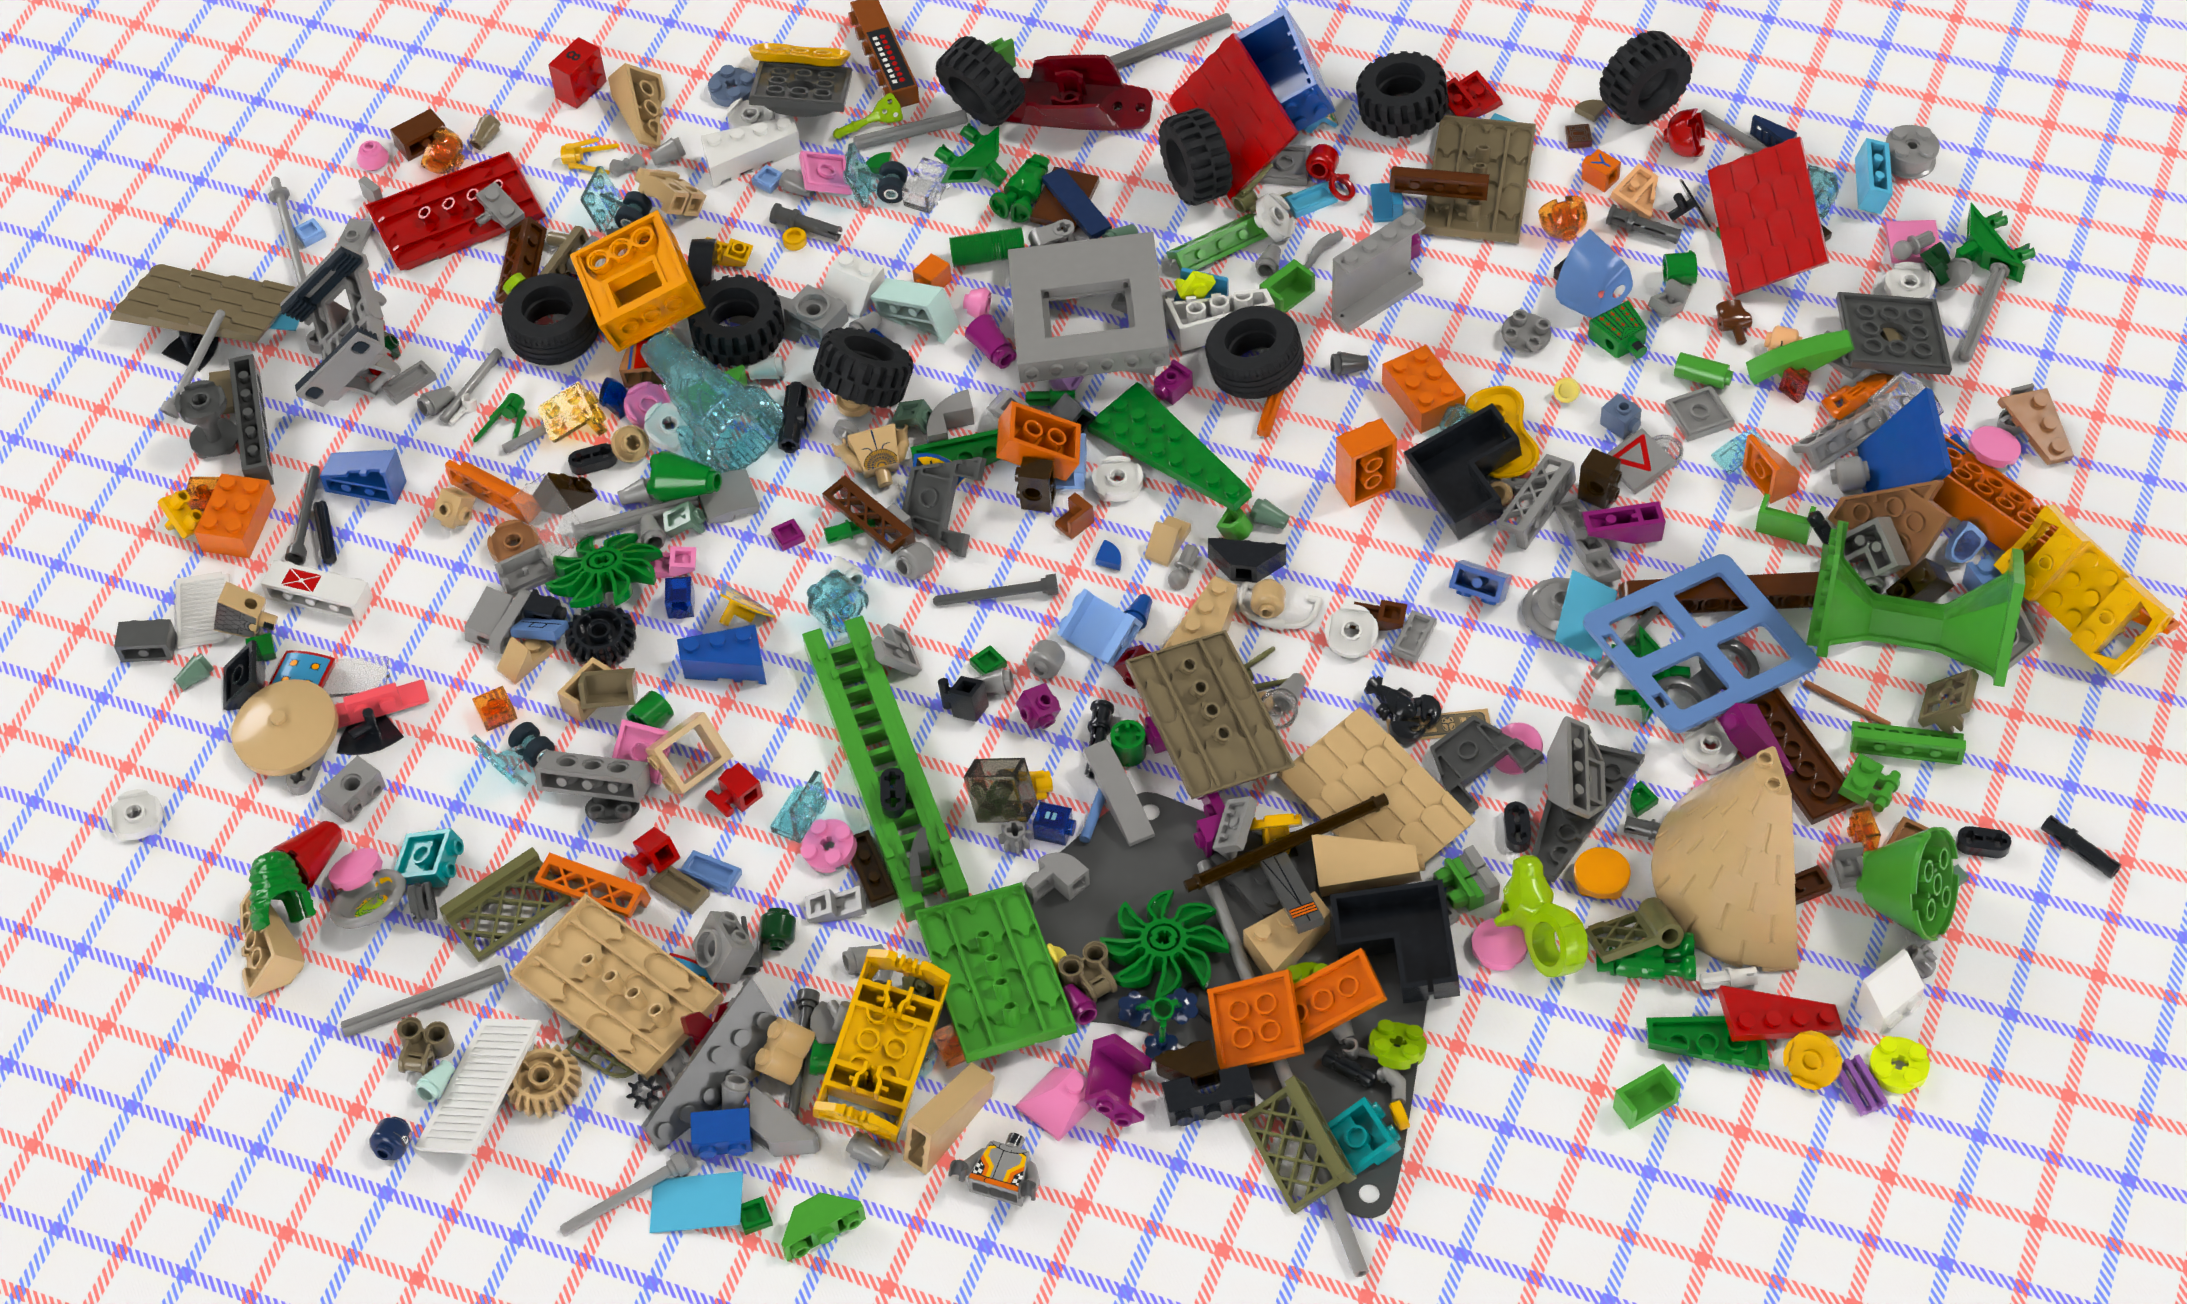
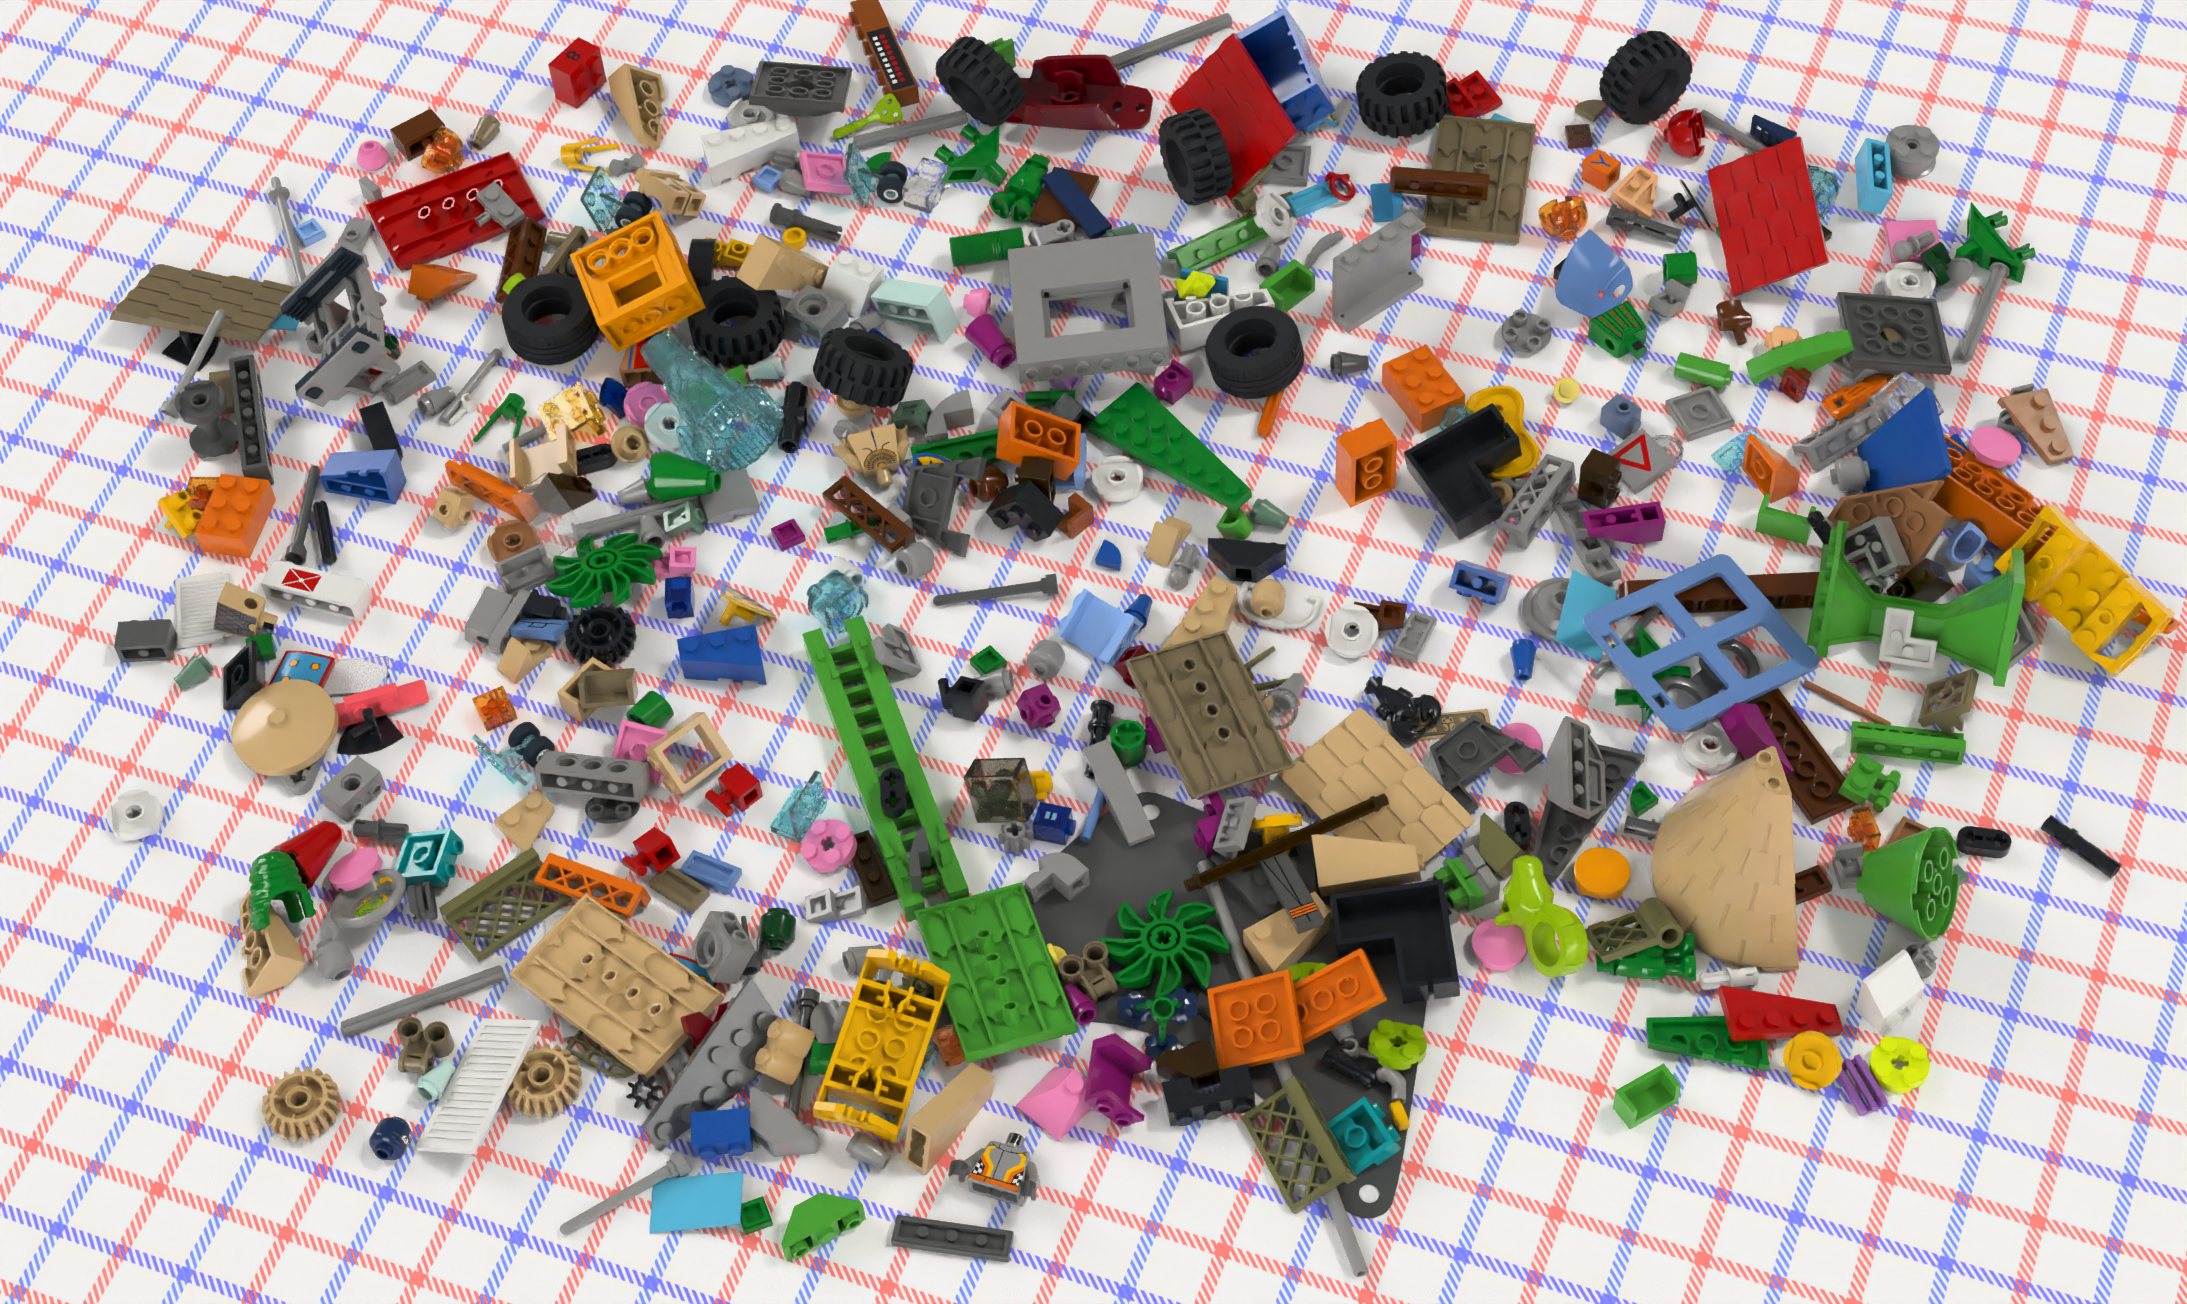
light grey cone [649,137,686,166] -> none
light grey cone [721,1074,750,1110] -> none
yellow plate [748,43,851,67] -> none
orange brick [912,253,952,288] -> none
red head [1305,144,1339,180] -> none
none -> tan gear [262,1066,341,1143]
none -> light grey head [312,938,355,981]
none -> dark grey axle [353,819,409,840]
none -> black beam [359,401,403,459]
none -> orange slope [408,264,478,302]
none -> tan wing [494,789,555,853]
none -> tan panel [507,423,577,492]
none -> tan wedge [735,233,829,290]
none -> light grey axle [772,150,801,171]
none -> dark grey tile [891,1215,1014,1262]
none -> reddish brown head [969,466,1009,502]
none -> black brick [985,480,1064,542]
none -> olive slope [1479,812,1527,880]
none -> blue cone [1510,639,1537,681]
none -> white plate [1878,606,1937,669]

